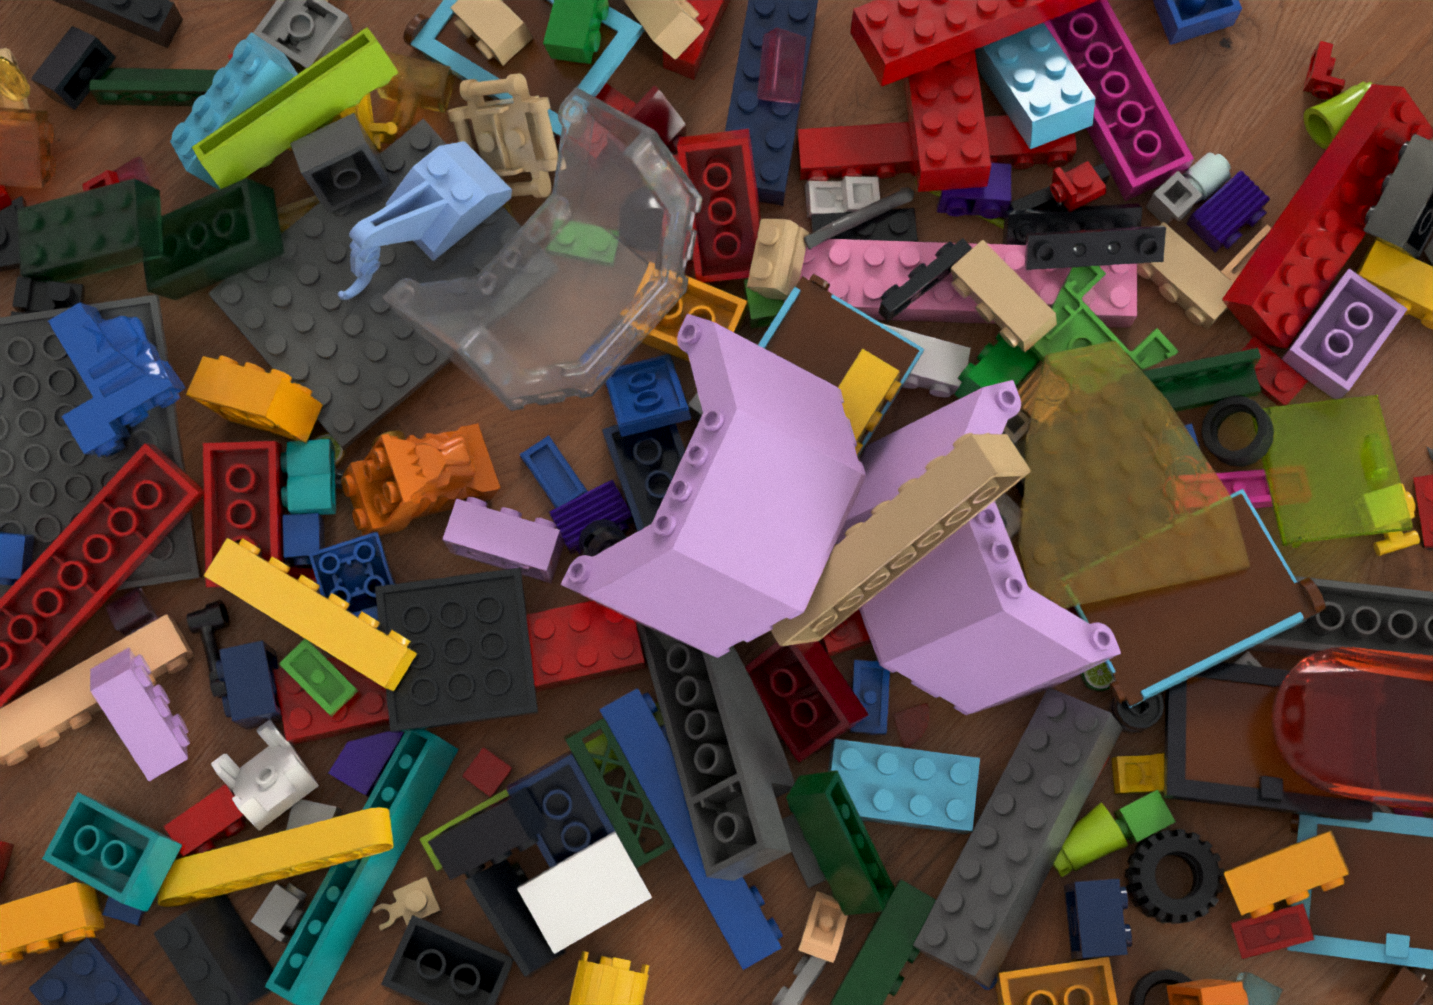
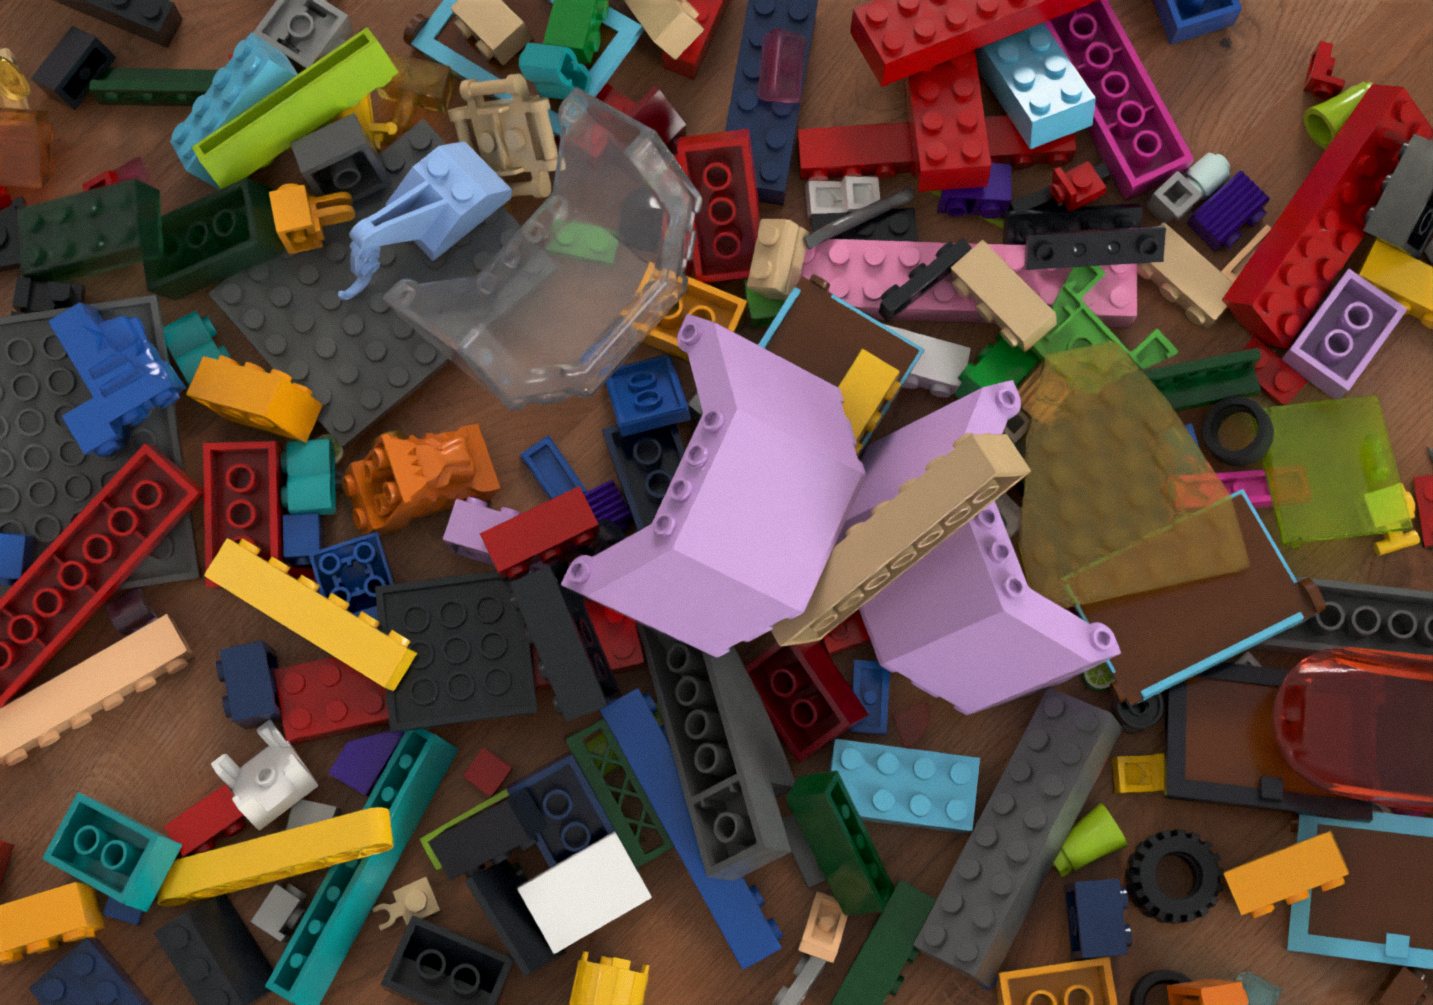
lavender brick [90,647,190,781] -> none
black brick [186,600,230,698] -> none
bright green plate [279,639,358,717] -> none
bright green brick [1114,790,1176,844] -> none
red plate [1231,904,1315,959] -> none
none -> teal brick [164,310,232,386]
none -> light orange brick [269,183,355,254]
none -> red brick [480,486,600,580]
none -> black brick [509,561,622,722]
none -> teal brick [519,42,591,102]

